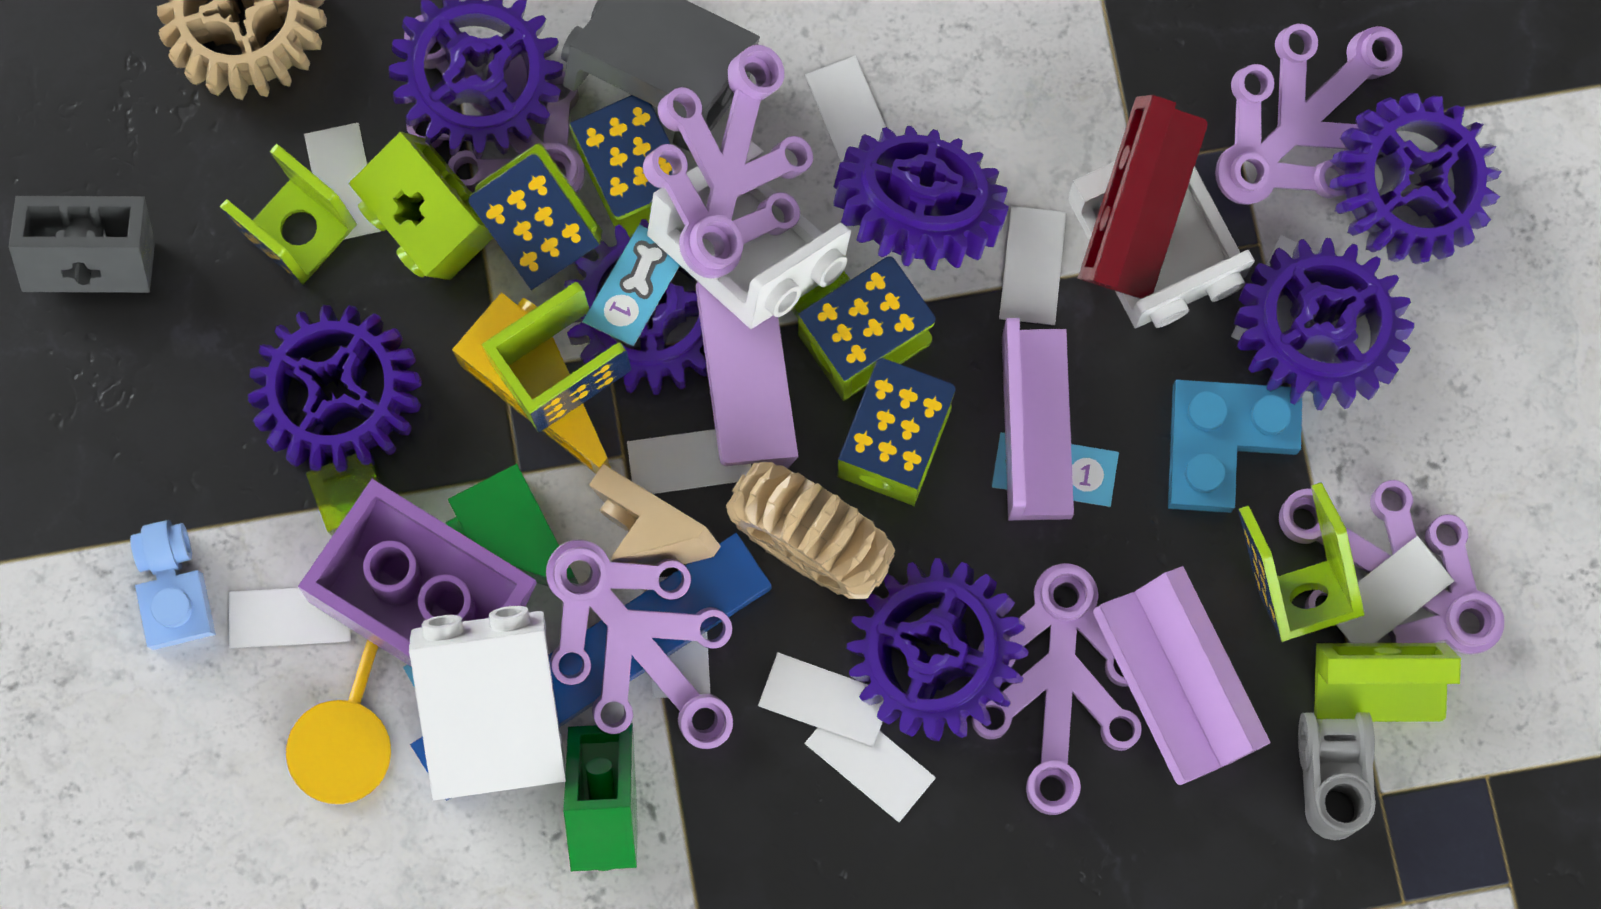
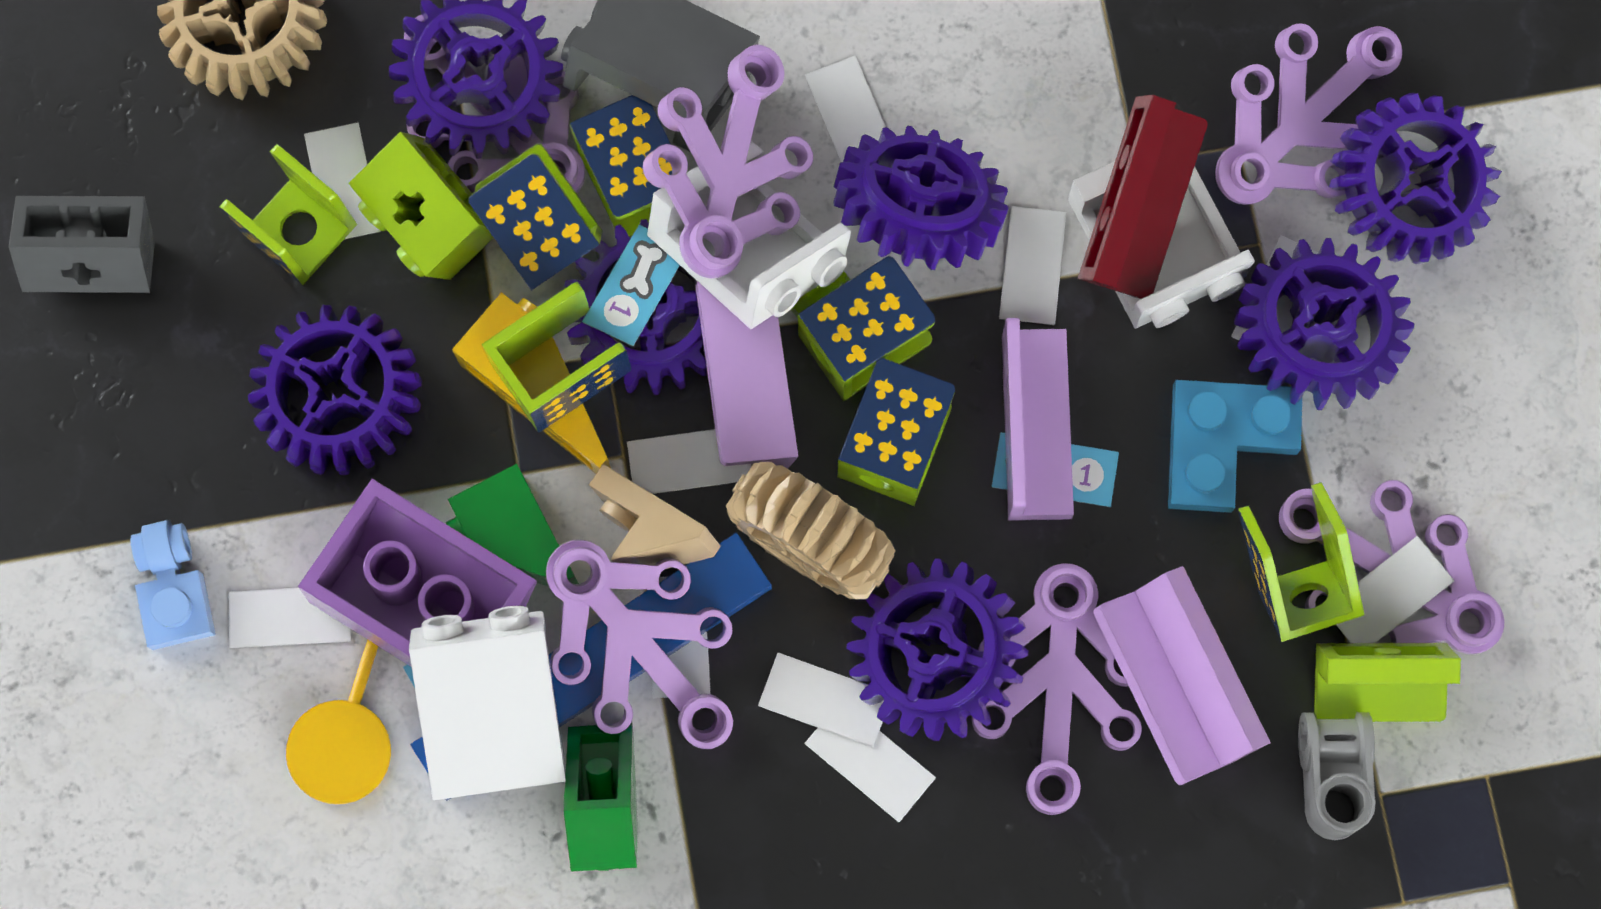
clear neon green plate [306,454,380,536] -> none

